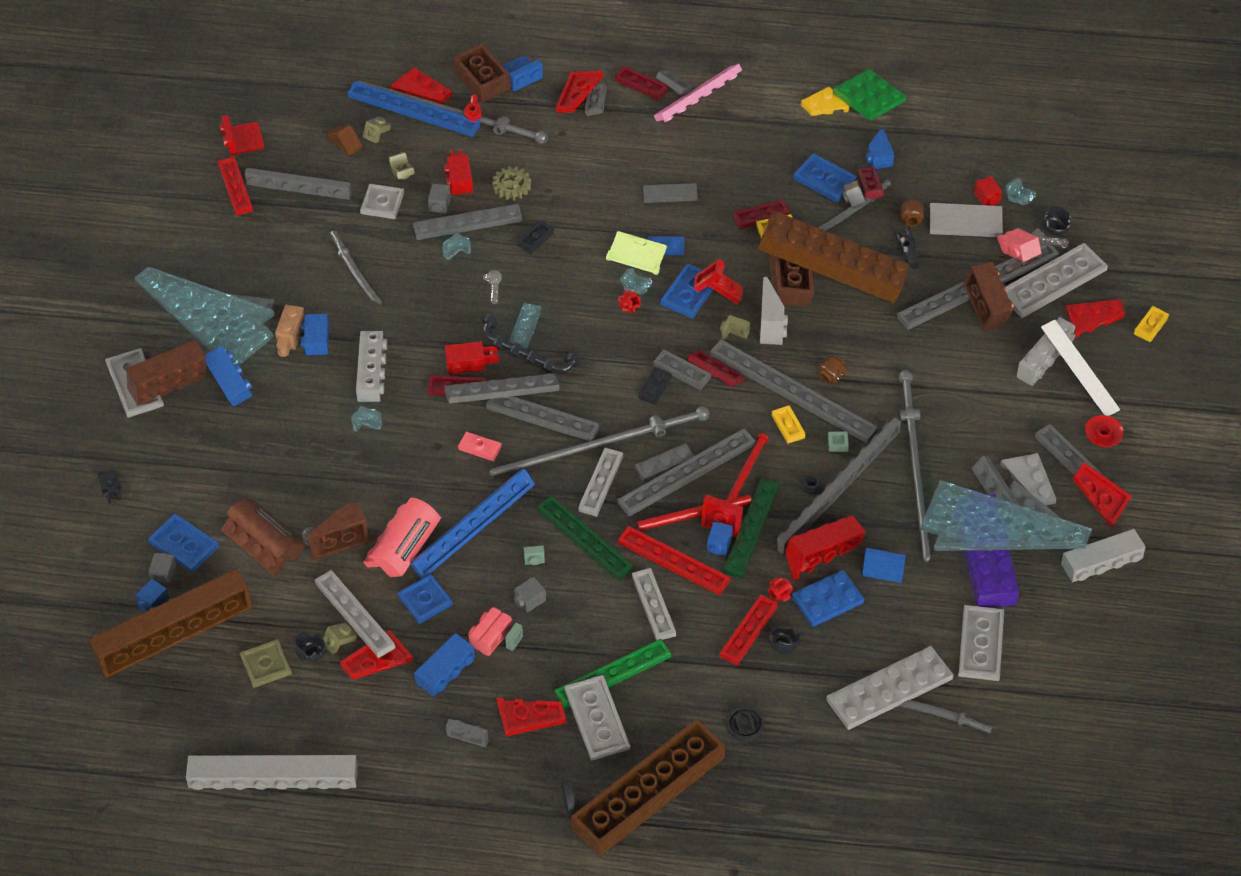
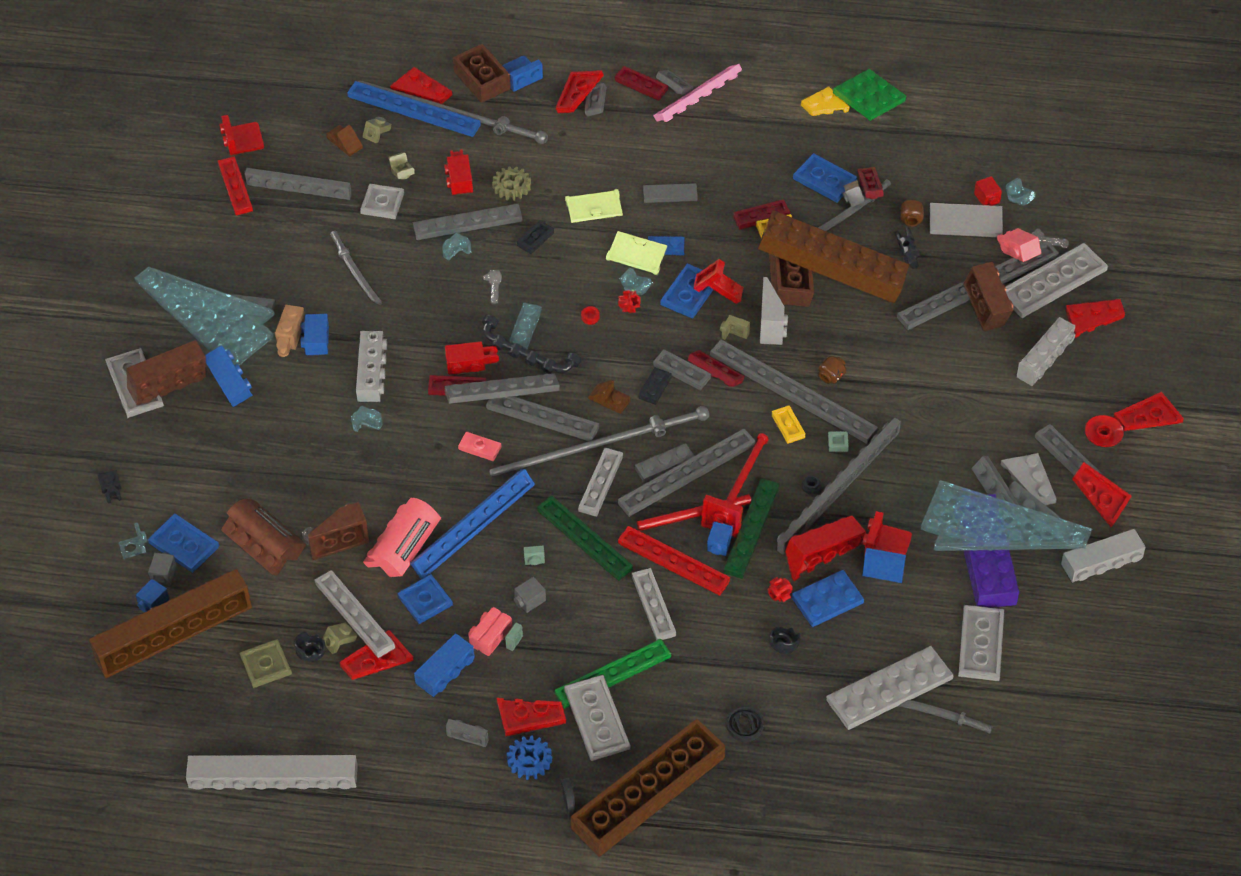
dark grey brick [428,183,451,213] -> none
red plate [464,94,482,121] -> none
red plate [720,595,778,666] -> none
blue slope [866,129,894,169] -> none
dark grey bar [898,370,931,562] -> none
white sticker [1041,320,1120,416] -> none
black hair [1043,206,1071,235] -> none
yellow plate [1134,306,1169,342] -> none
none -> clear light blue bracket [119,523,148,559]
none -> blue gear [507,736,552,780]
none -> yellowish green door [565,189,623,223]
none -> red tile [581,306,600,325]
none -> reddish brown slope [588,380,630,414]
none -> red bracket [862,511,912,556]
none -> red wing [1113,392,1184,431]

